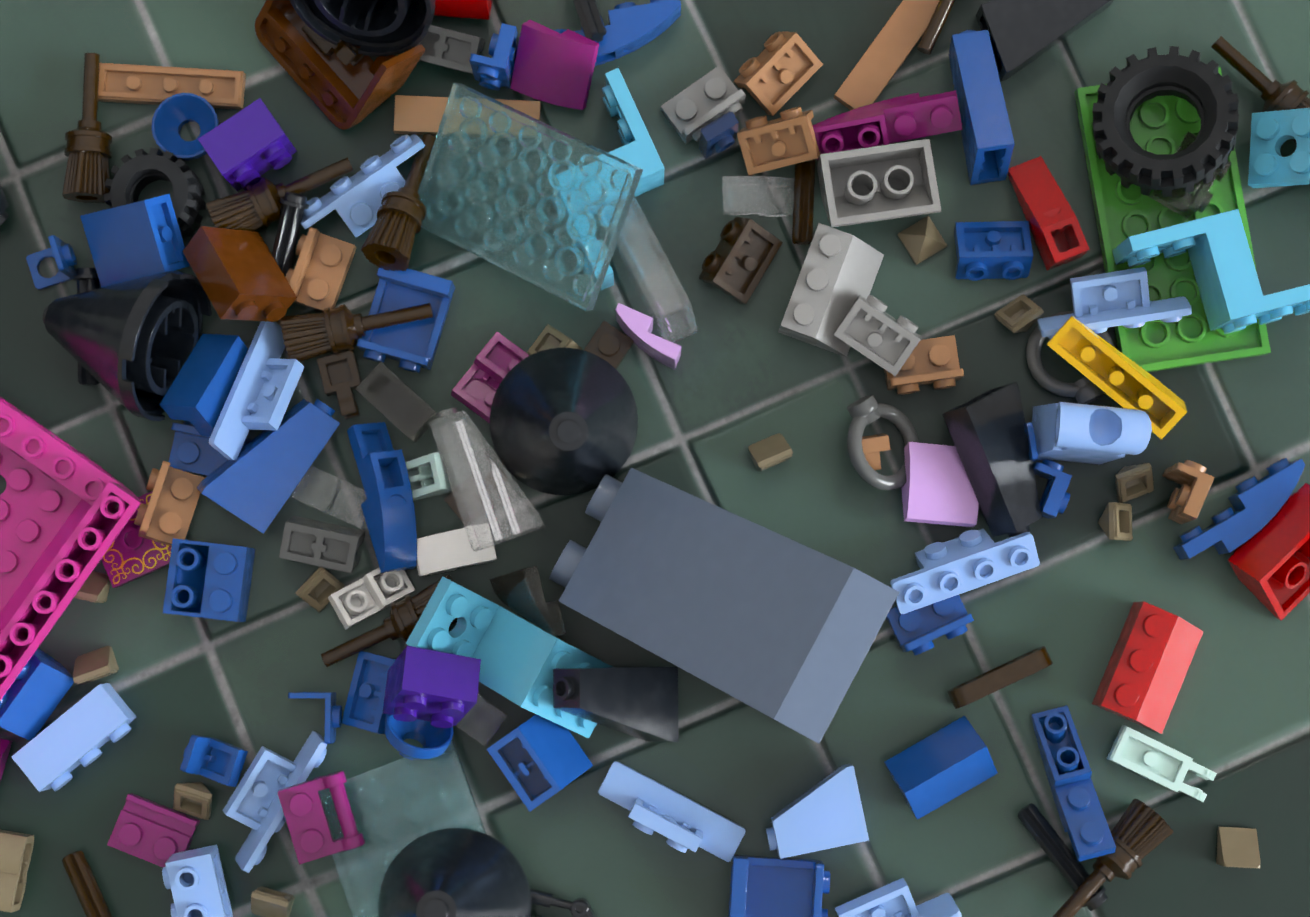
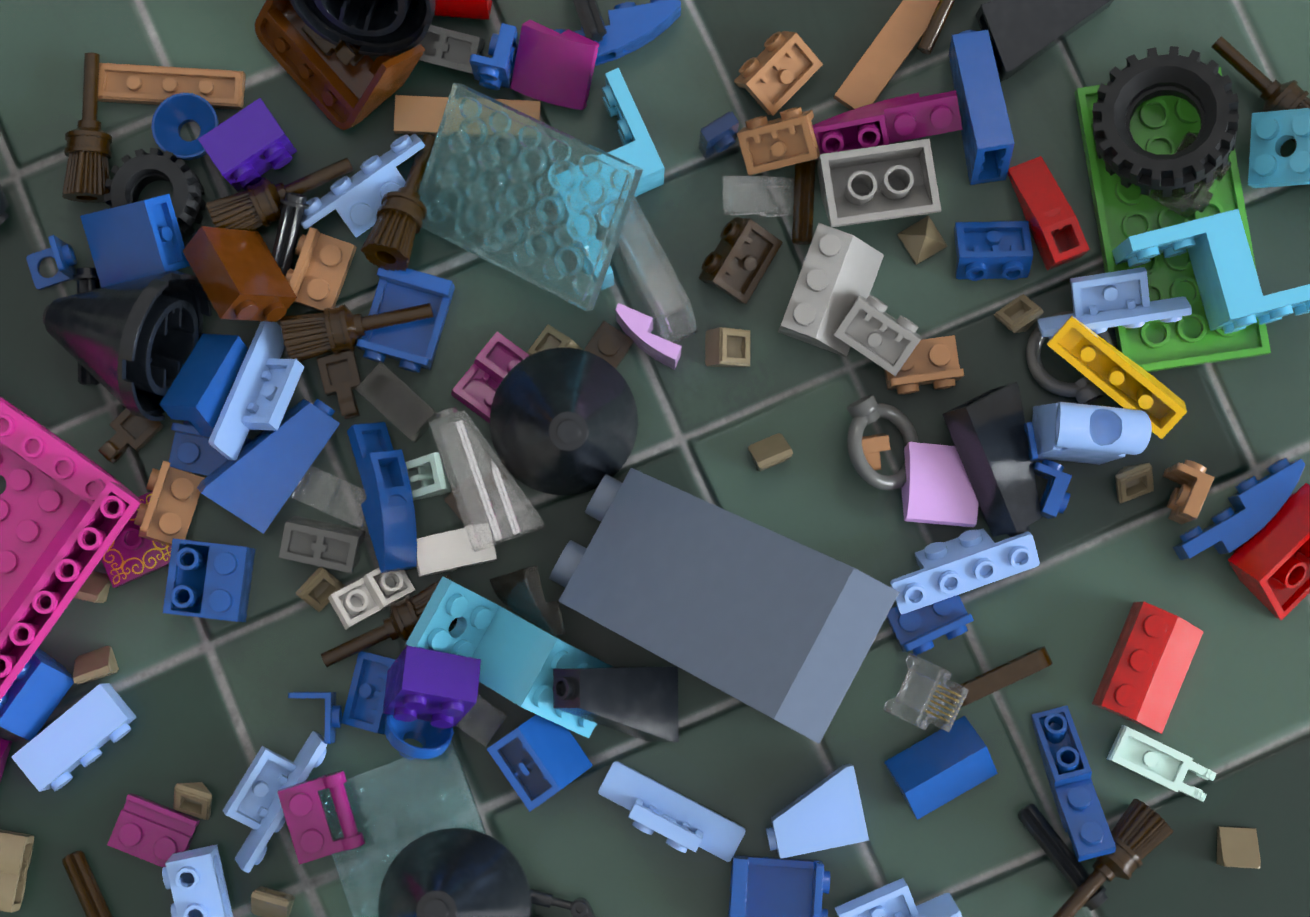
blue bracket [180,735,248,787] -> none
light grey bracket [661,65,746,144] -> none
dark tan slope [1098,502,1133,541] -> none
none -> dark brown plate [98,408,164,464]
none -> dark tan slope [705,327,750,367]
none -> clear piece [883,653,969,732]

